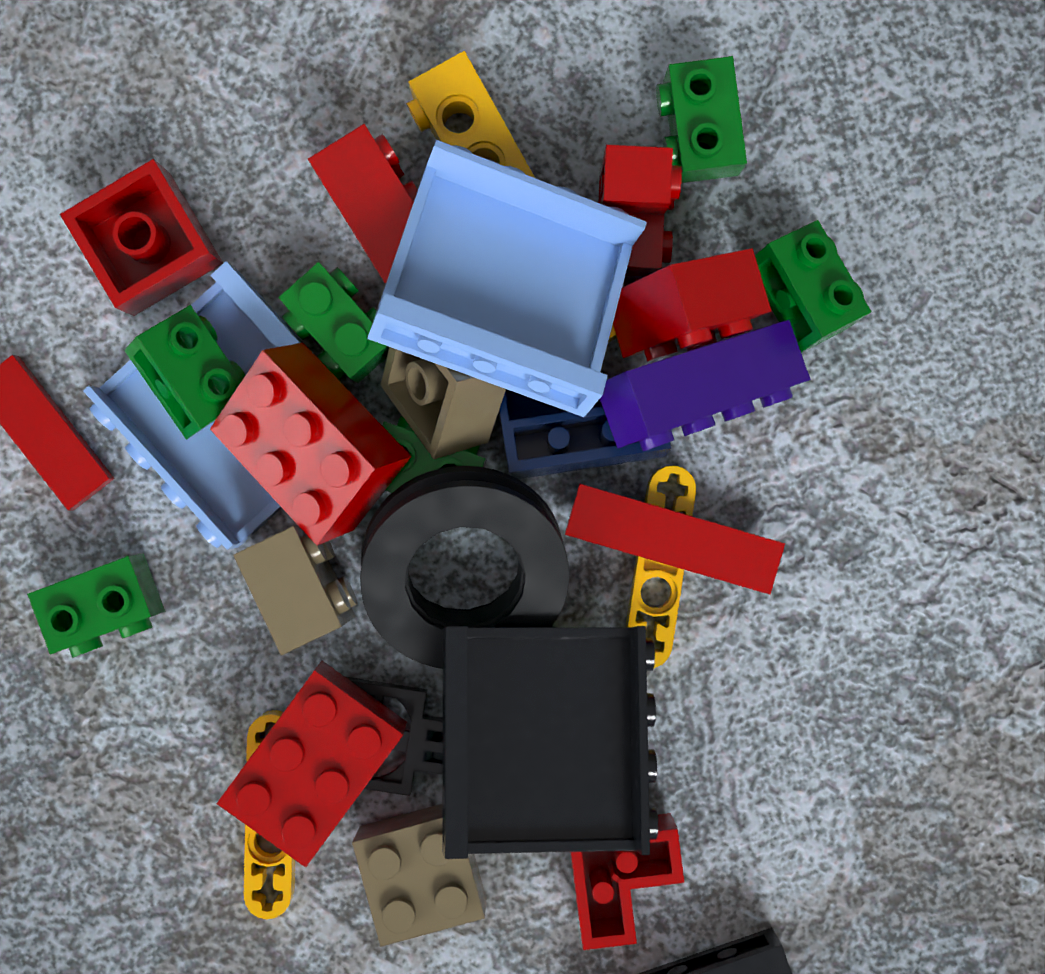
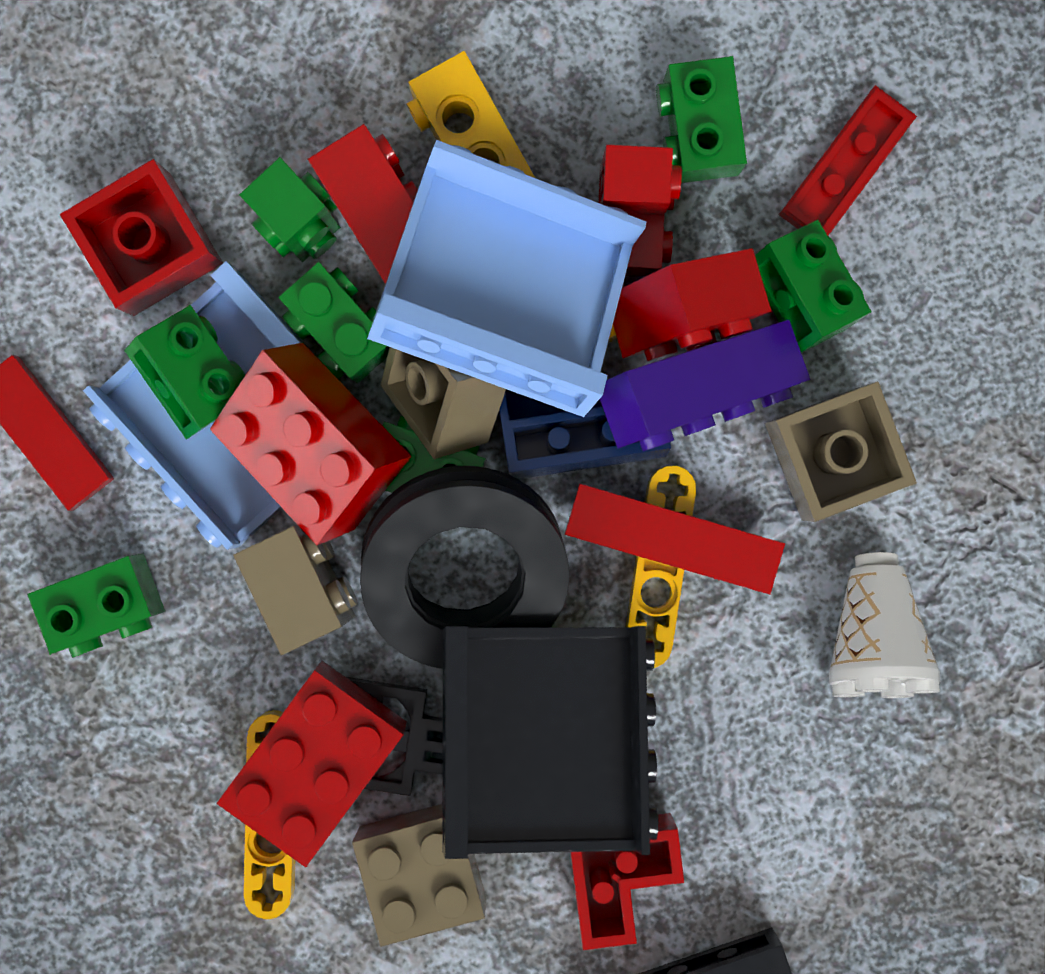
none -> green brick [239,157,341,262]
none -> dark tan brick [765,381,917,522]
none -> red tile [778,85,917,236]
none -> white cone [829,552,940,698]

